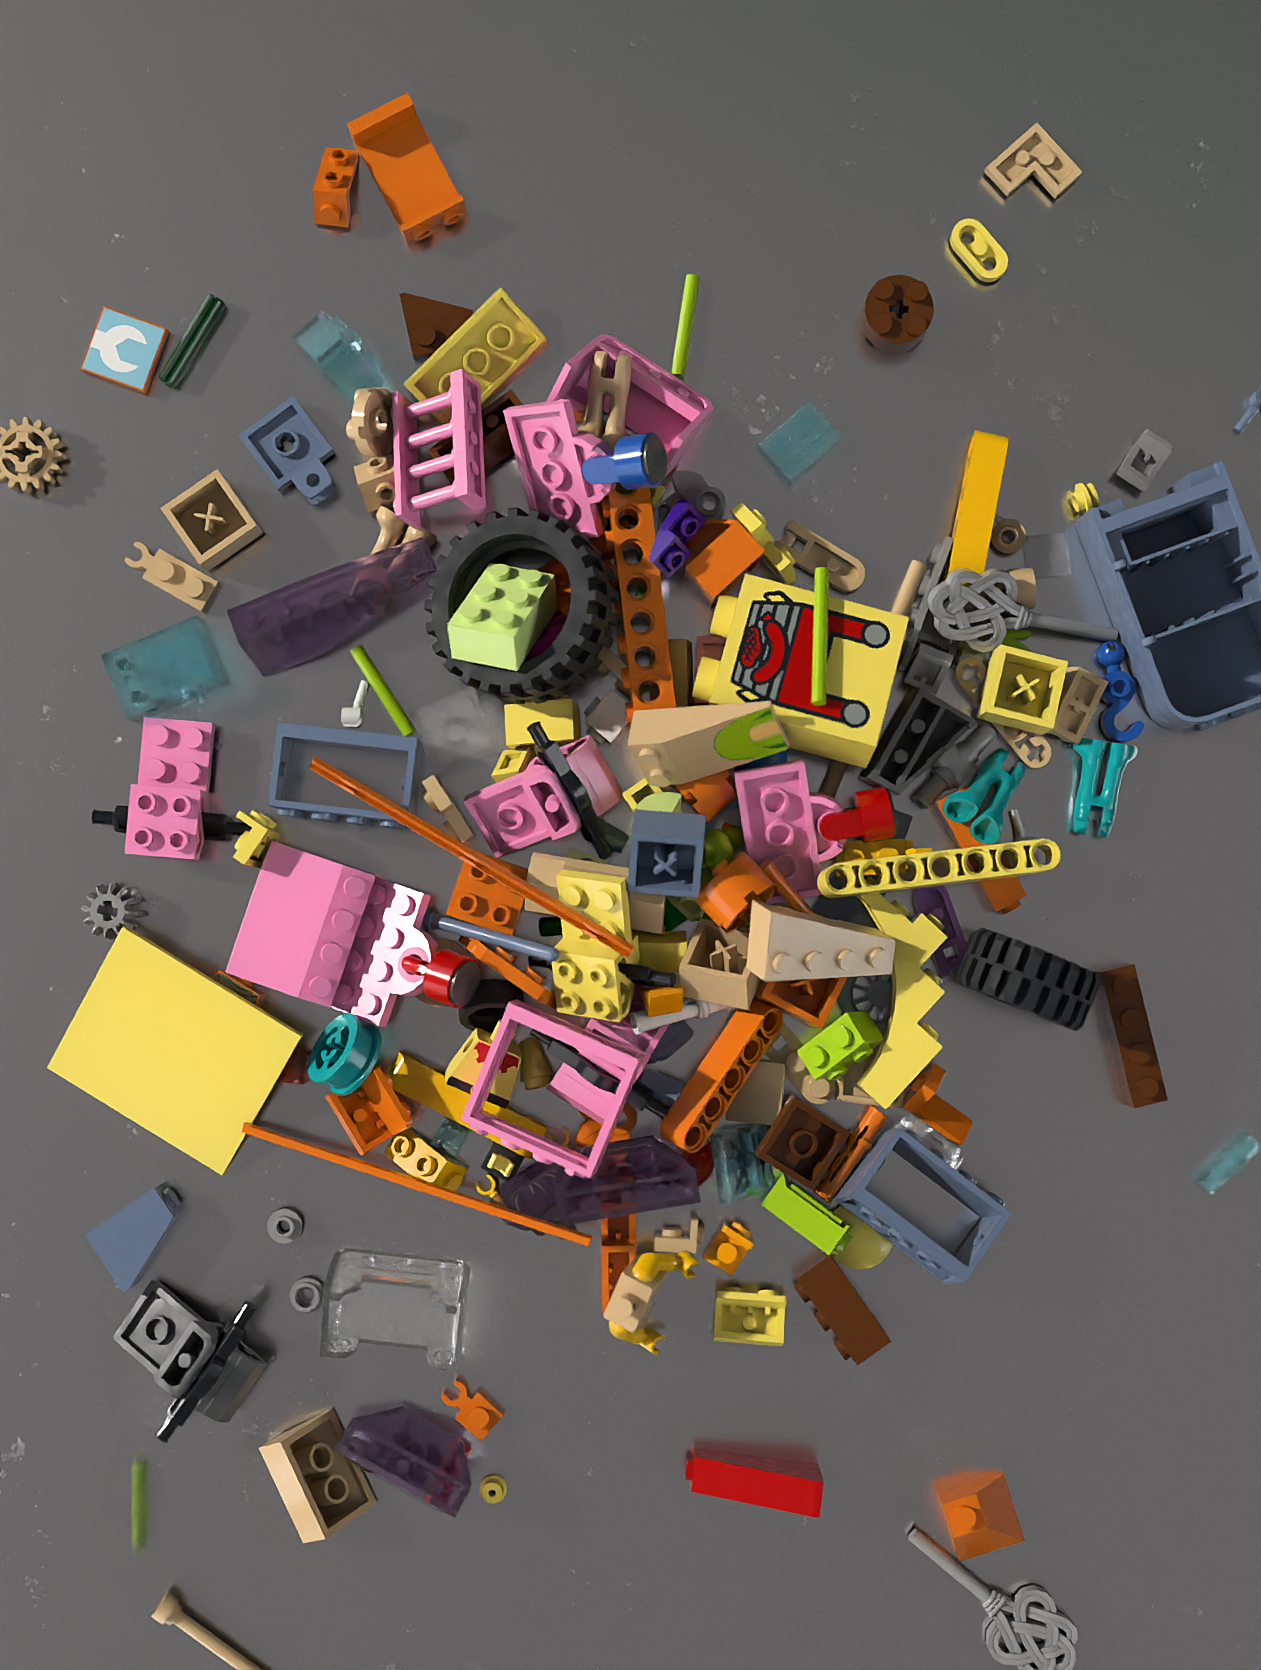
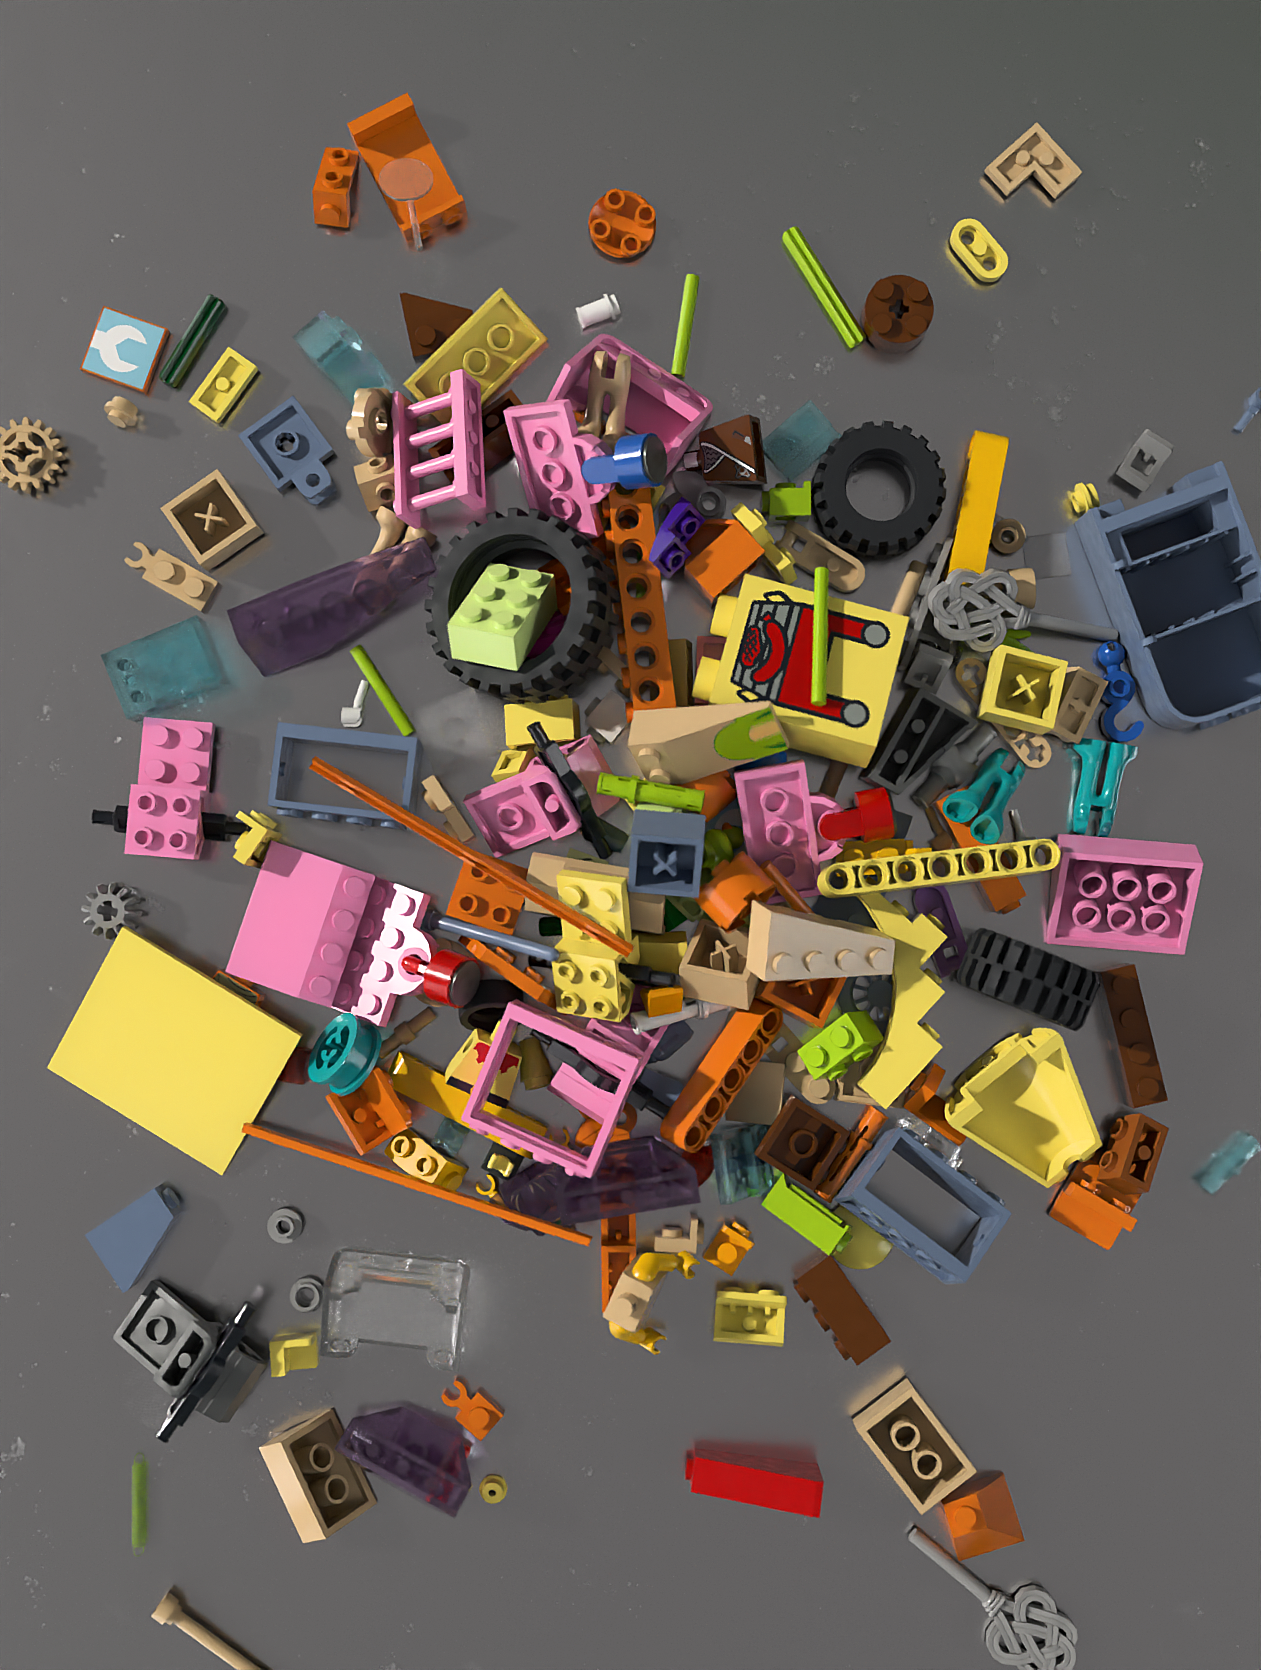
none -> tan plate [104,396,138,428]
none -> light yellow plate [189,346,259,424]
none -> light yellow panel [269,1332,318,1377]
none -> clear piece [379,158,433,251]
none -> tan bar [379,1006,437,1059]
none -> white pin [575,293,621,329]
none -> orange dish [588,189,656,258]
none -> lime pin [597,772,705,813]
none -> reddish brown torso [684,415,767,484]
none -> lime brick [761,481,811,522]
none -> lime axle [782,226,866,348]
none -> black tyre [811,420,947,559]
none -> tan brick [853,1378,977,1515]
none -> tan hand [925,806,952,851]
none -> light yellow cone [944,1028,1103,1188]
none -> bright pink slope [1046,834,1204,955]
none -> orange bracket [1049,1159,1142,1250]
none -> dark orange brick [1097,1113,1169,1195]

